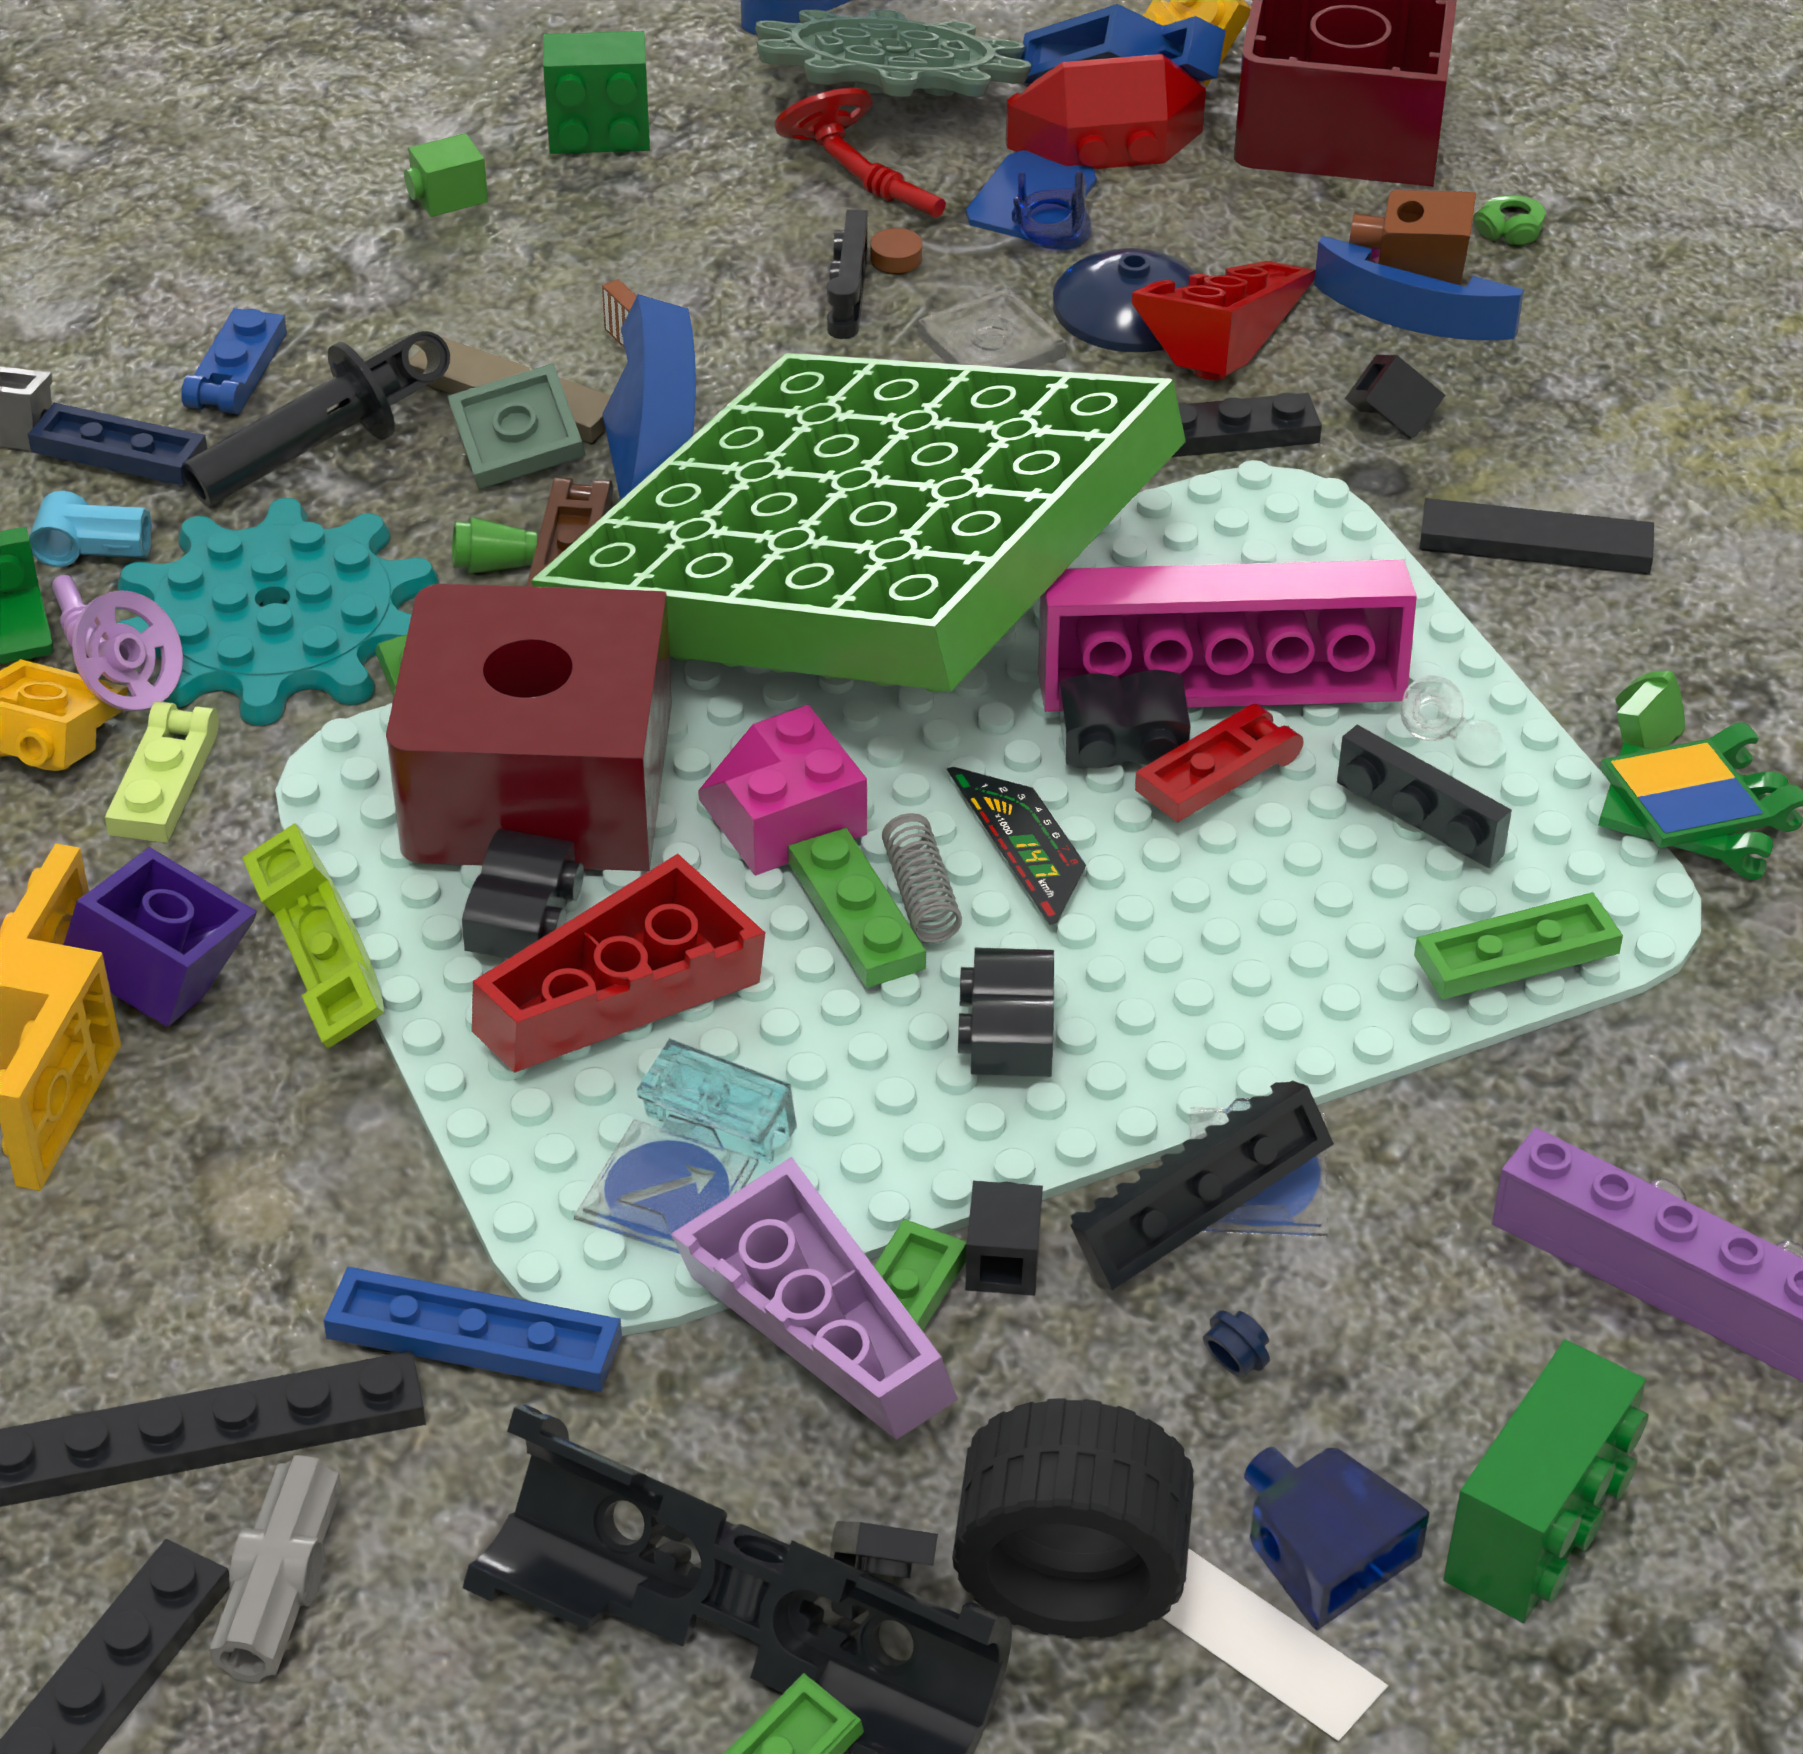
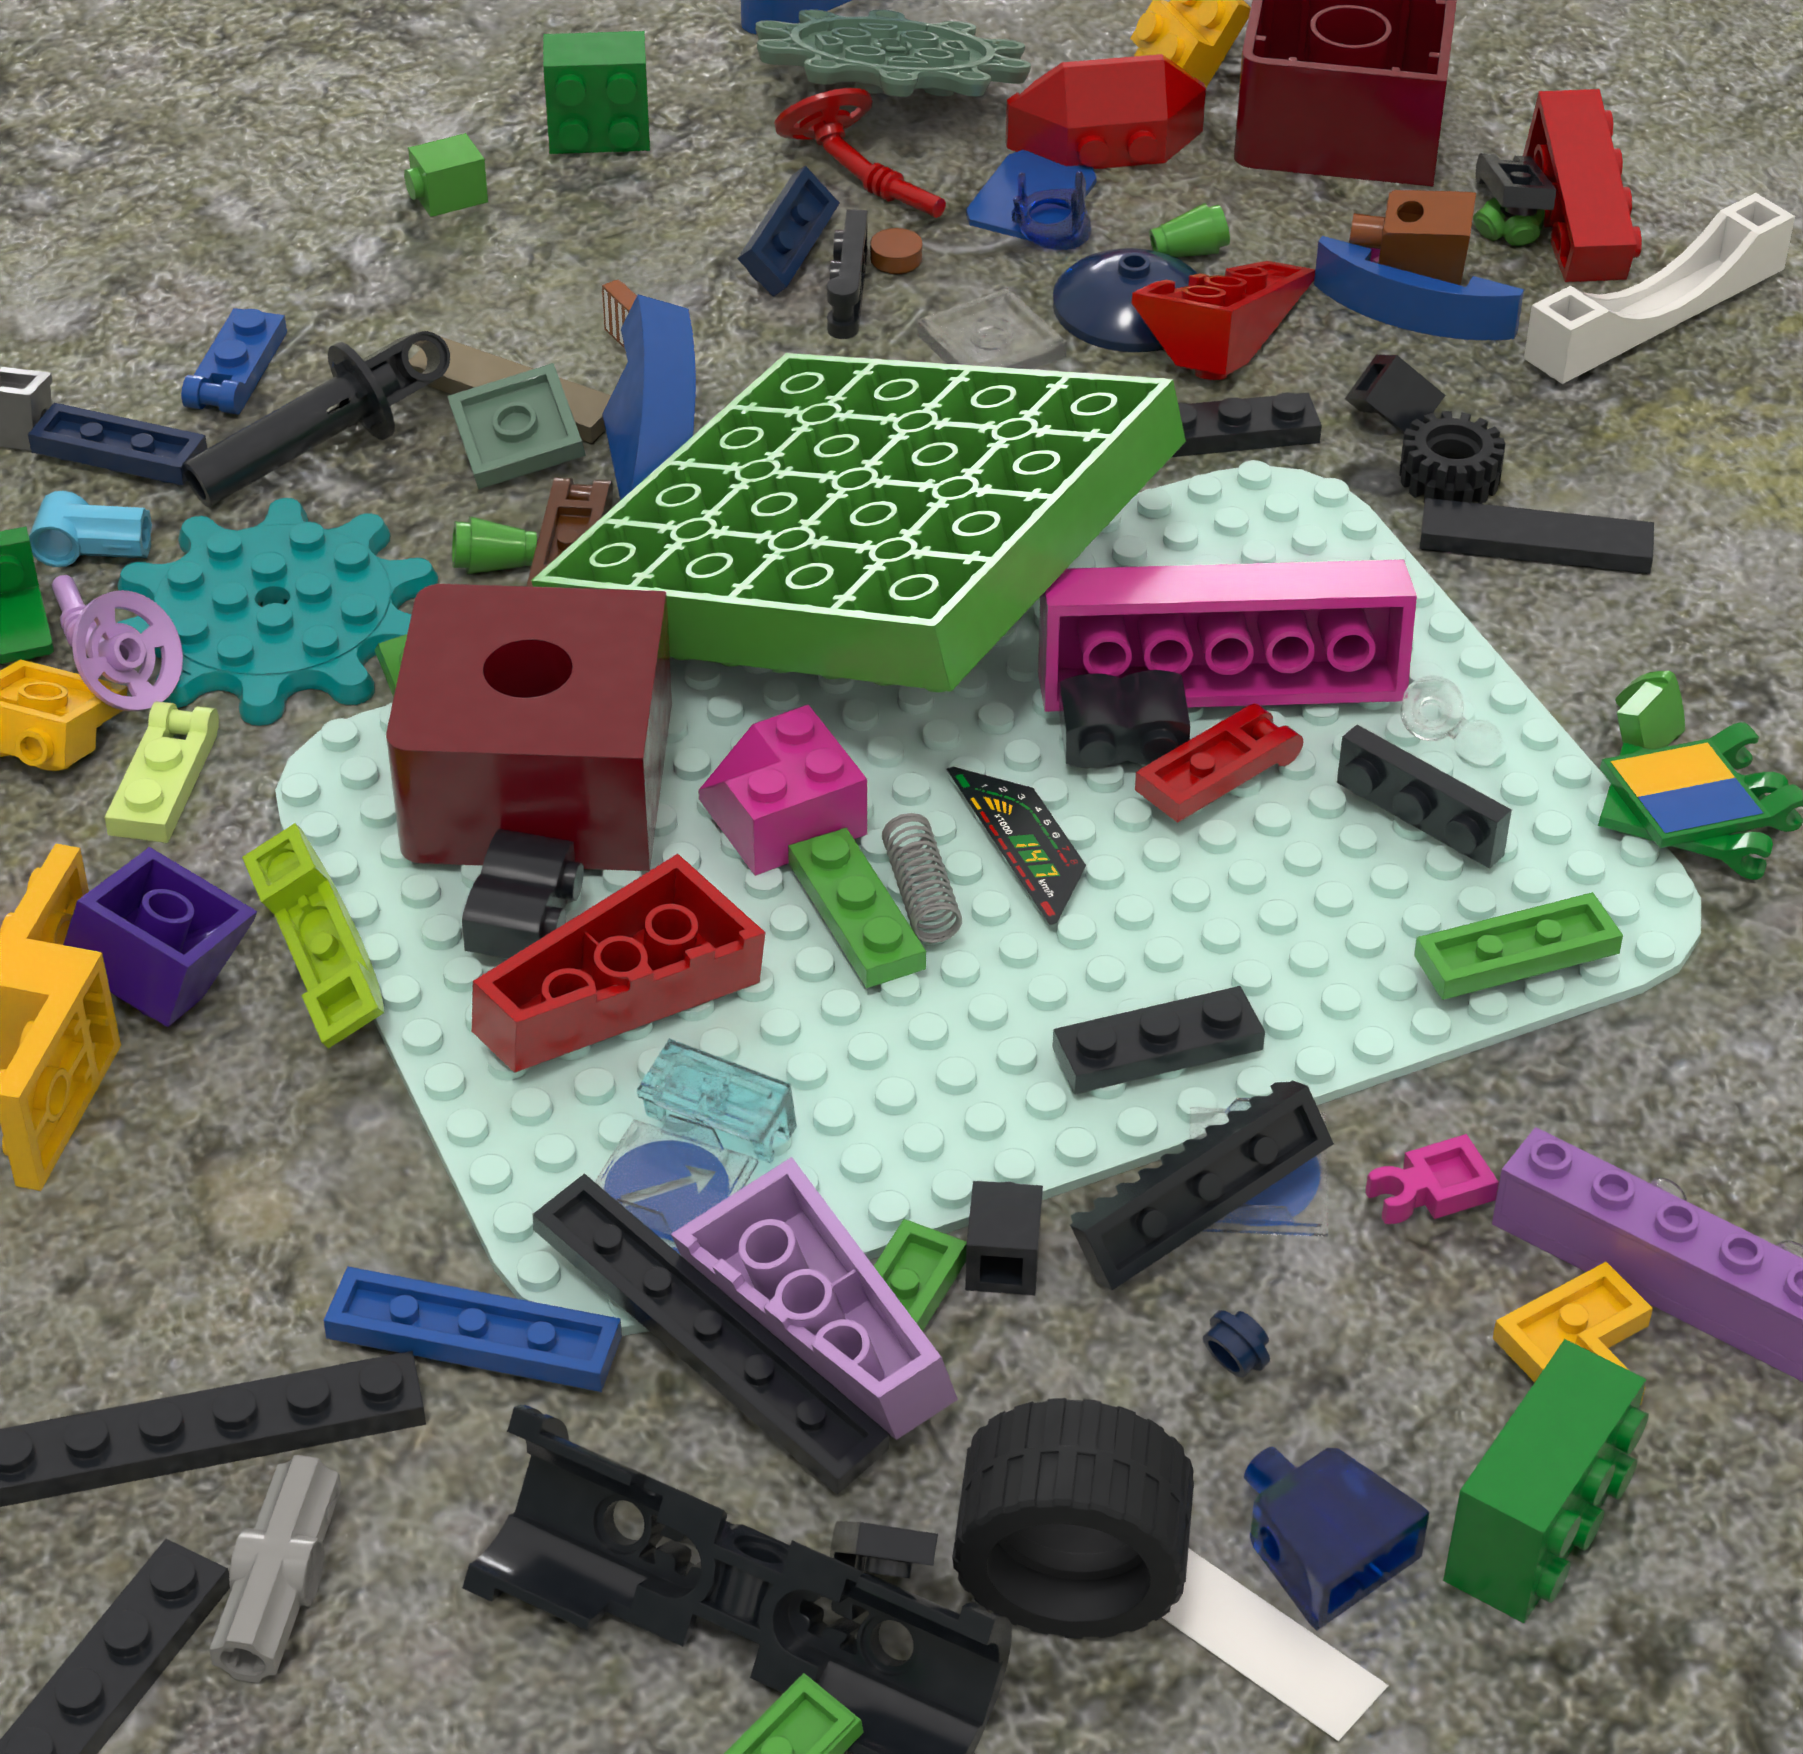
black brick [958,947,1054,1077] -> none
blue slope [1021,4,1225,84] -> none
none -> black plate [533,1173,890,1495]
none -> dark blue plate [737,166,840,297]
none -> black plate [1052,986,1265,1094]
none -> bright green cone [1149,203,1230,258]
none -> dark pink plate [1365,1134,1499,1224]
none -> black tyre [1399,411,1505,504]
none -> black plate [1476,153,1557,216]
none -> yellow plate [1492,1262,1653,1405]
none -> red wedge [1523,89,1642,282]
none -> white arch [1524,193,1795,384]

